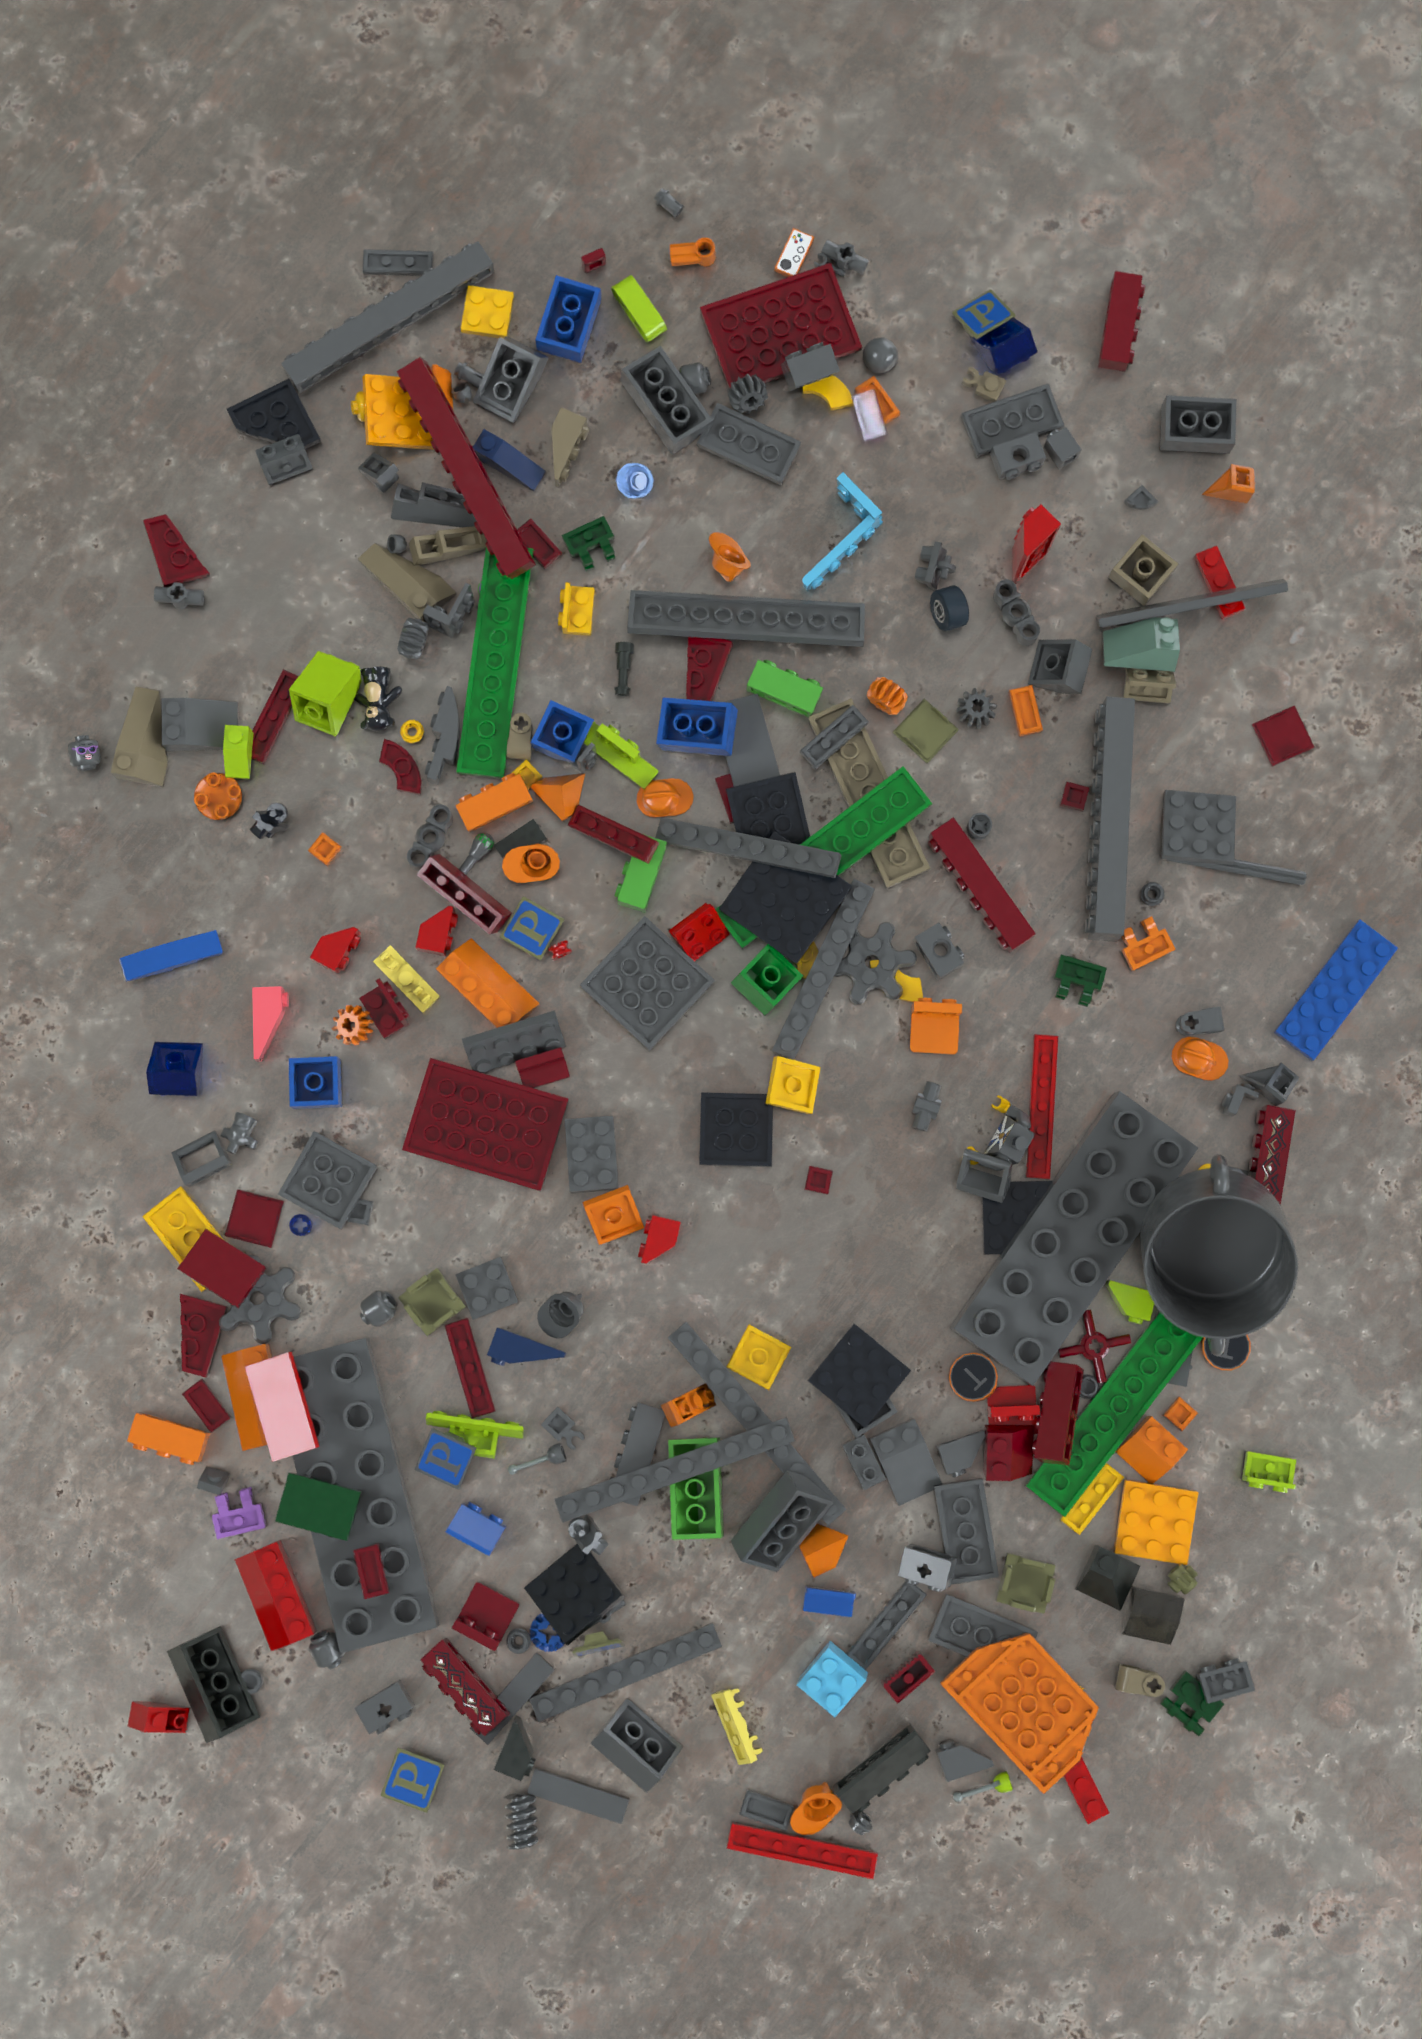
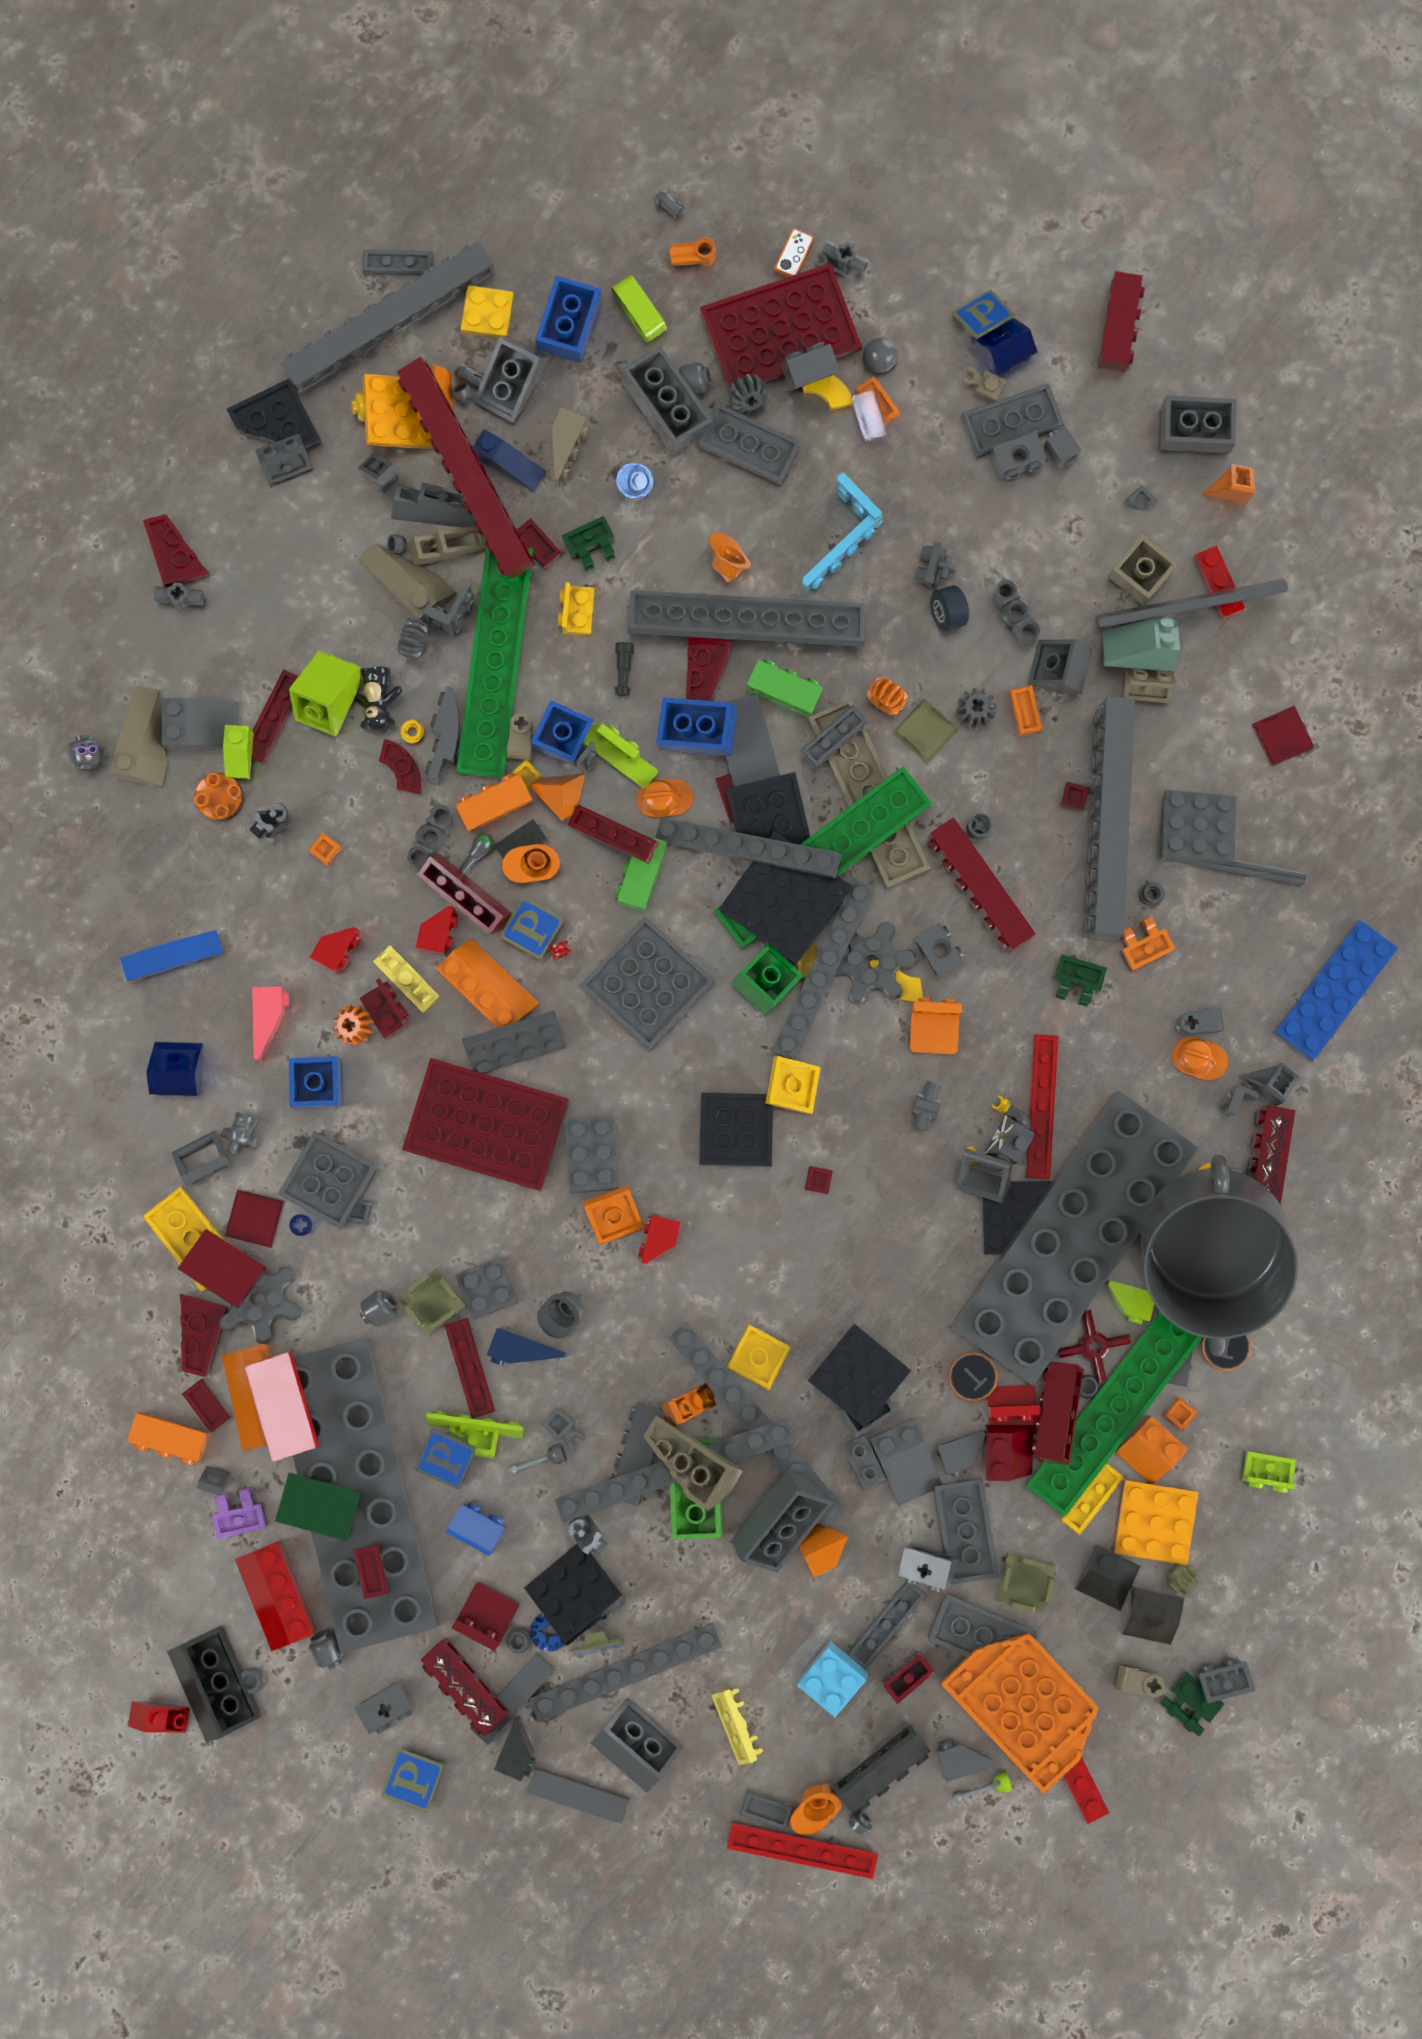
dark grey piece [504,1793,539,1850] -> none
dark red panel [515,1047,570,1088] -> none
dark red tile [581,248,606,273] -> none
red bracket [668,903,730,962] -> none
blue panel [803,1586,856,1617] -> none
red slope [1012,504,1061,584] -> none
none -> dark tan wedge [643,1415,743,1511]

